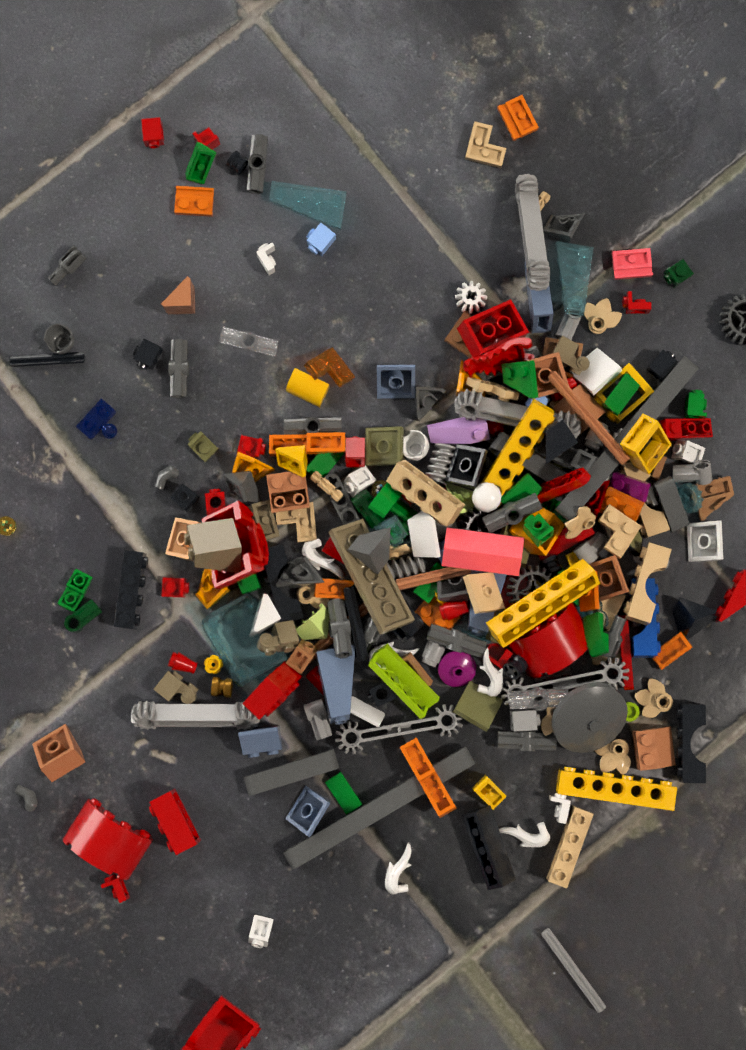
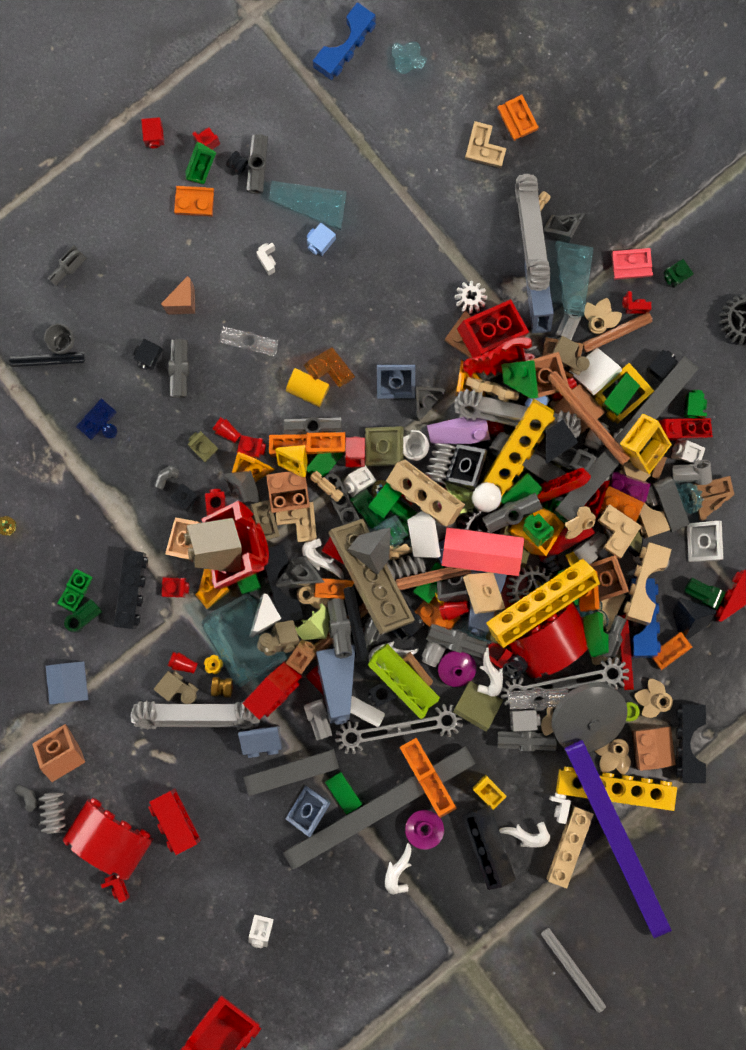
none -> light grey piece [39,792,66,834]
none -> sand blue slope [46,661,89,704]
none -> red cone [212,417,241,443]
none -> blue arch [313,2,376,80]
none -> clear light blue plate [391,42,427,74]
none -> magenta dish [405,810,444,850]
none -> dark purple beam [565,740,672,939]
none -> nougat axle [582,313,653,352]
none -> dark green piece [684,578,726,610]

